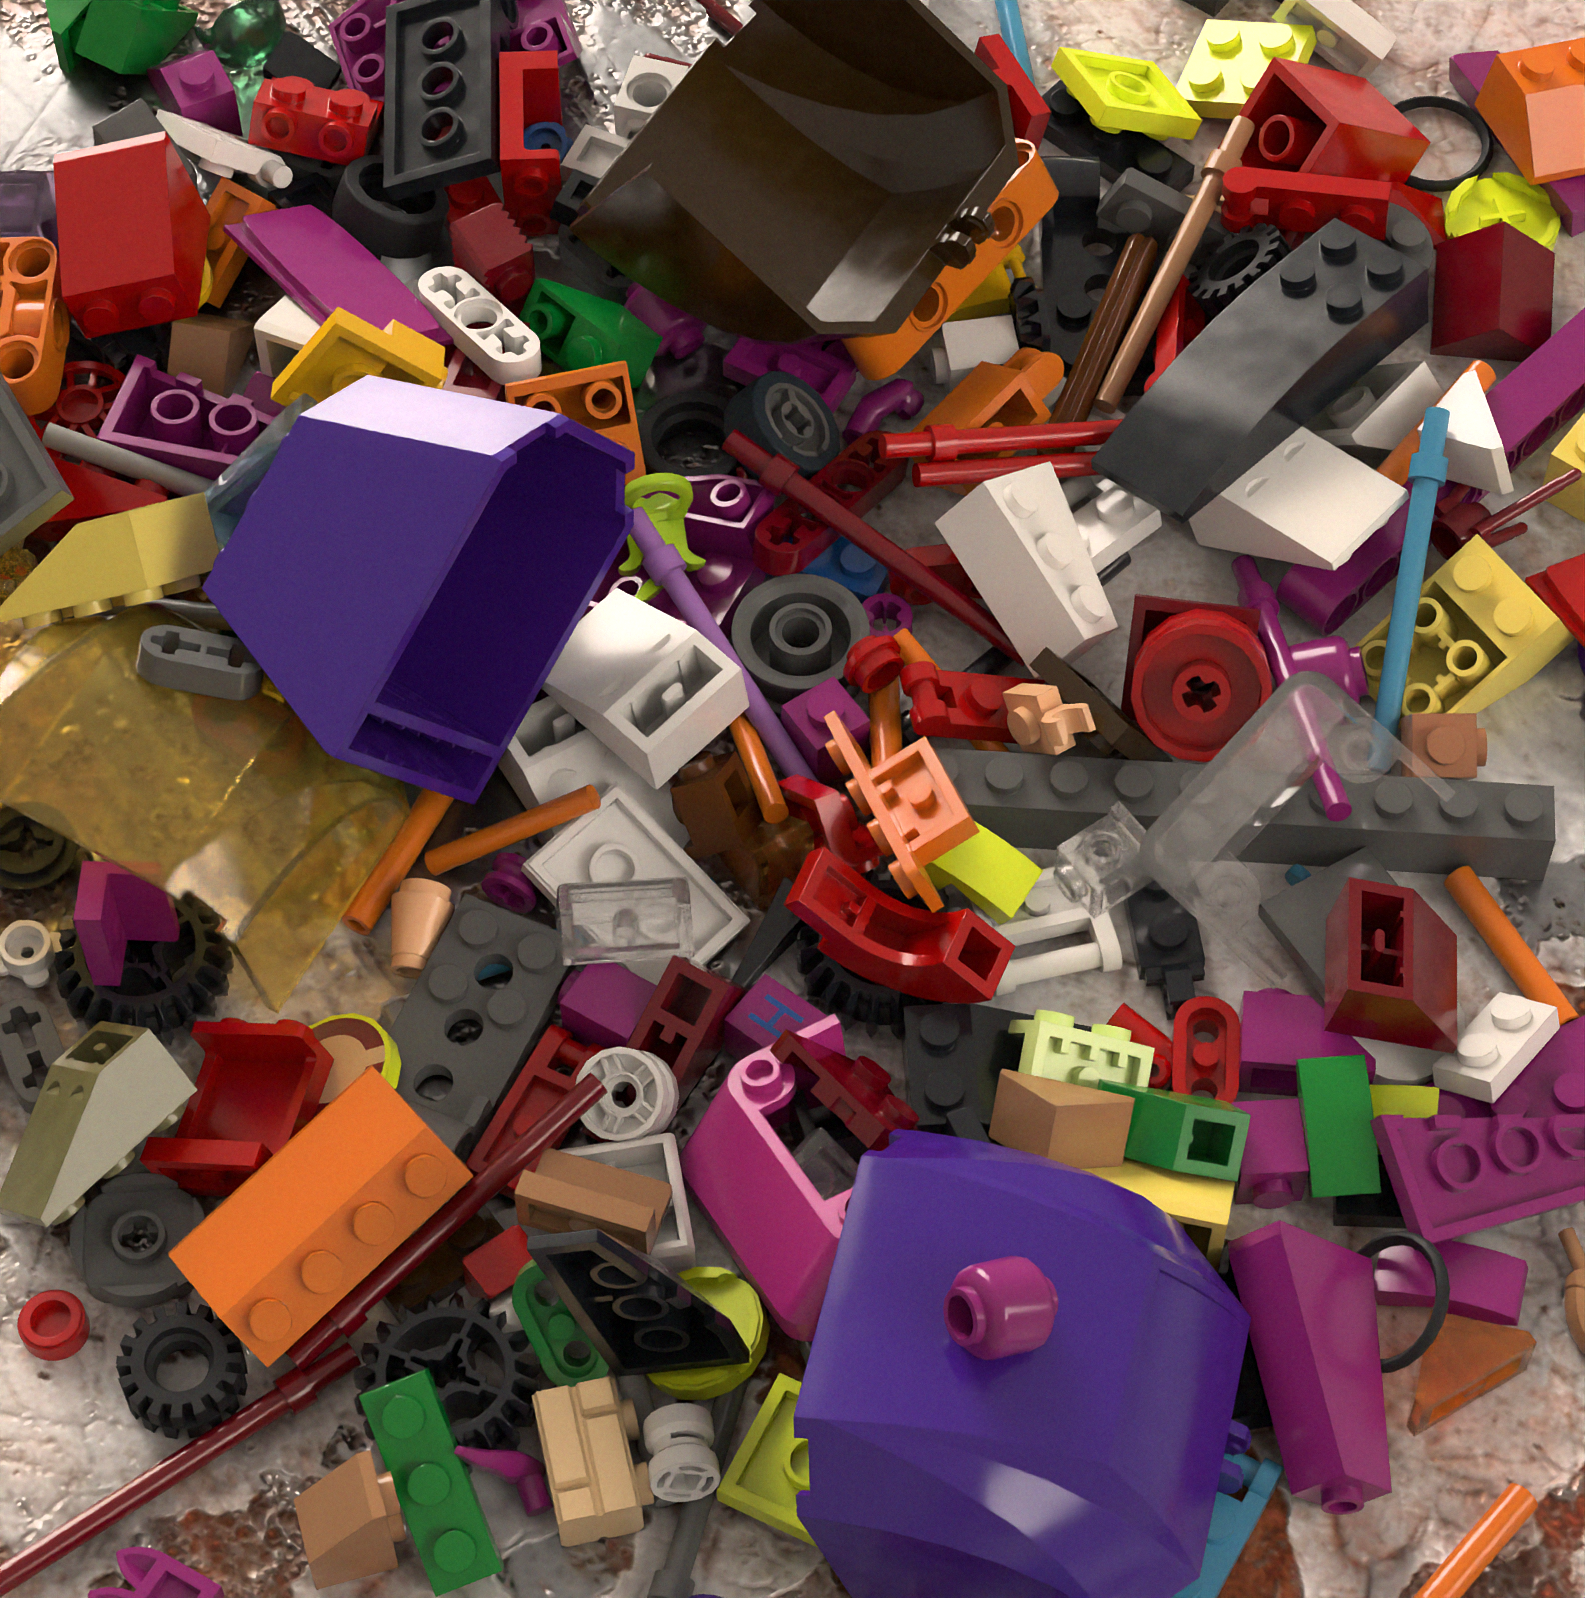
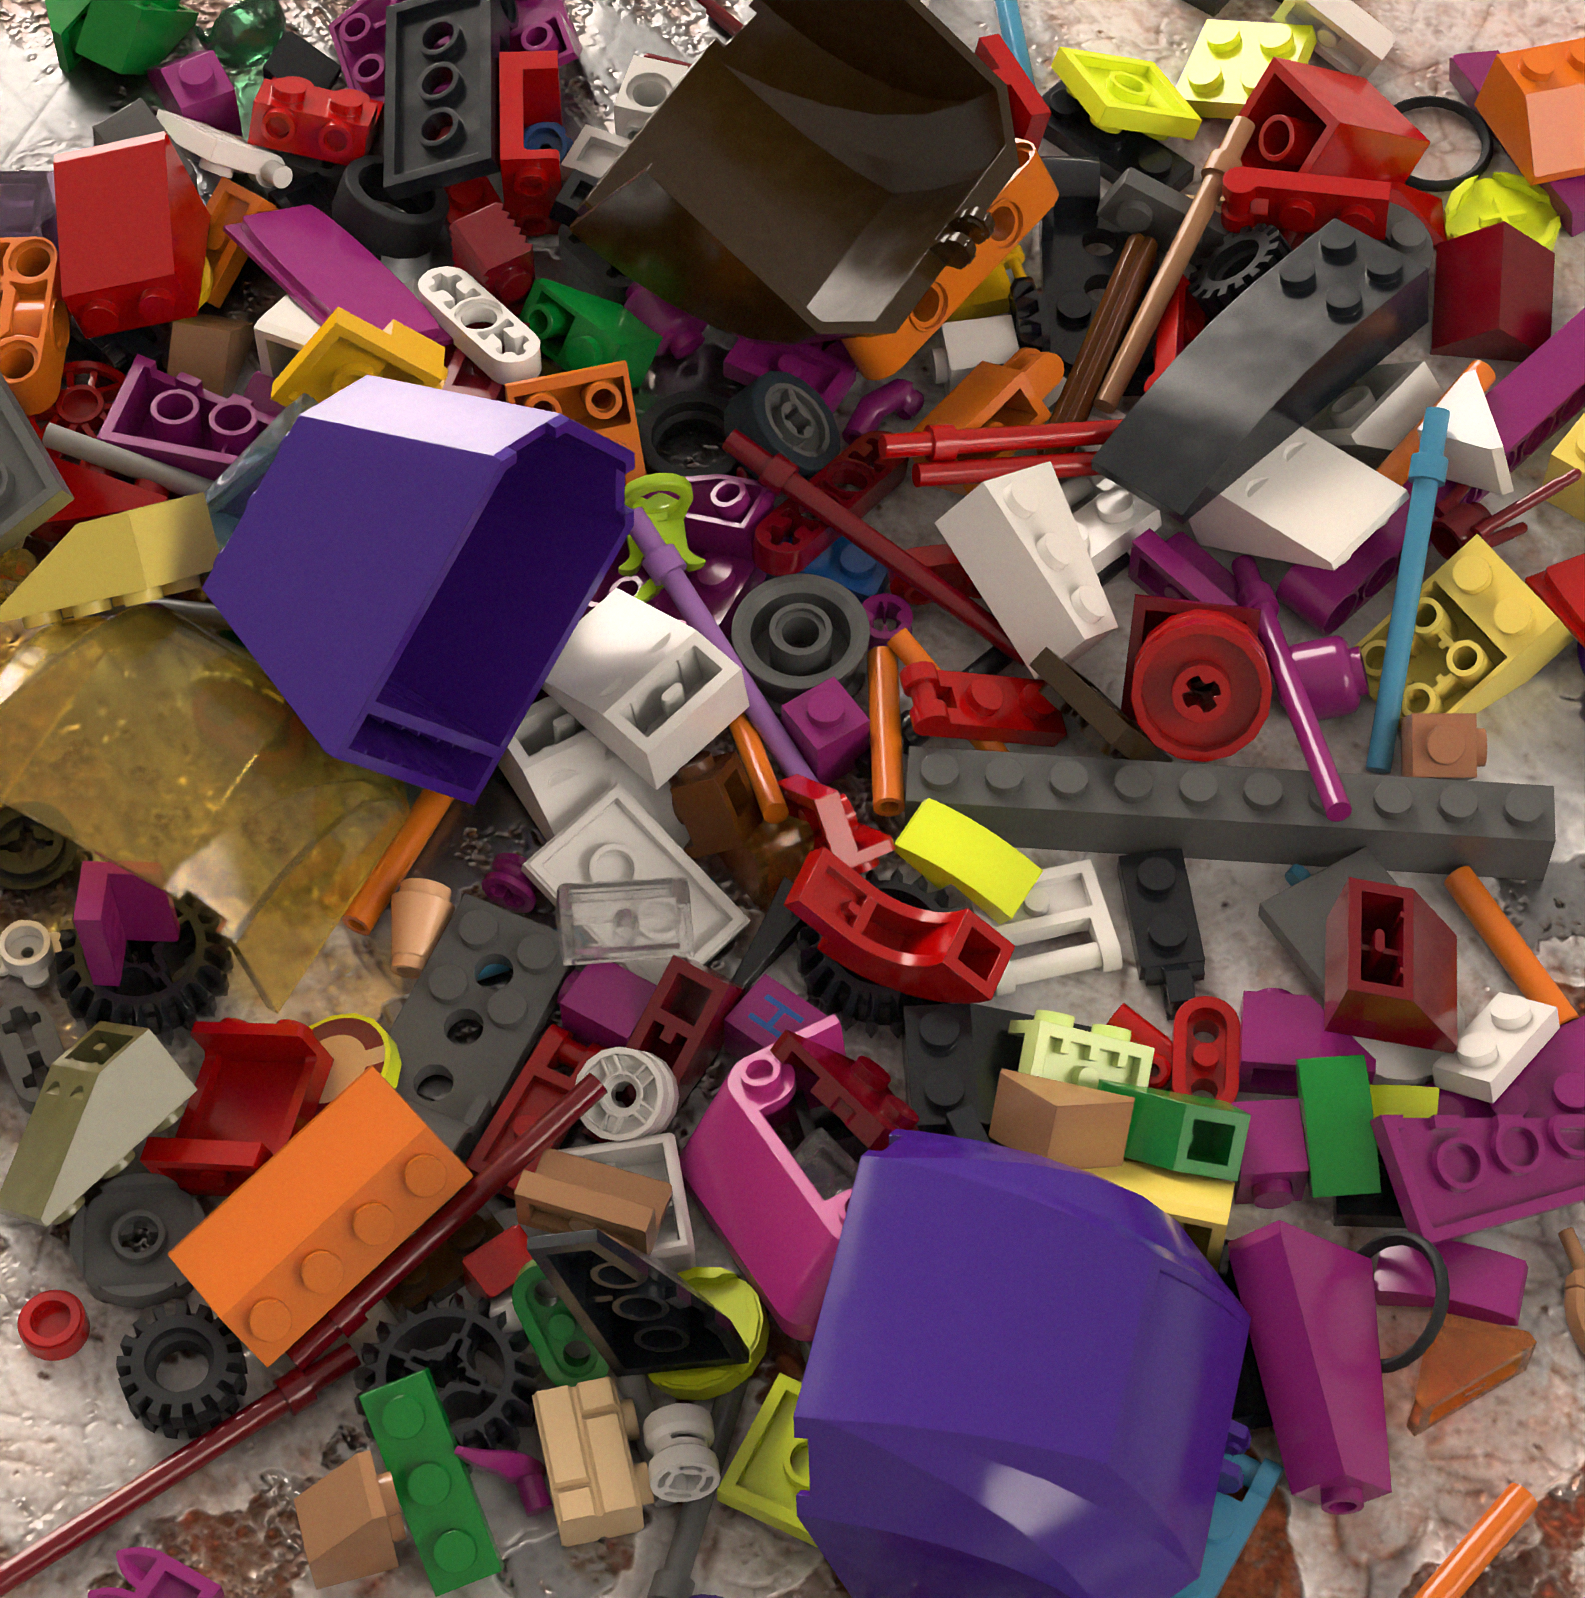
dark grey beam [136,625,265,701] -> none
orange bar [425,784,601,876] -> none
orange bracket [823,710,980,913] -> none
red plate [843,635,904,693] -> none
magenta head [943,1256,1058,1361] -> none
light nougat plate [1002,683,1096,755] -> none
clear brick [1053,801,1160,919] -> none
clear windscreen [1140,671,1457,989] -> none
none -> magenta panel [1128,528,1240,606]

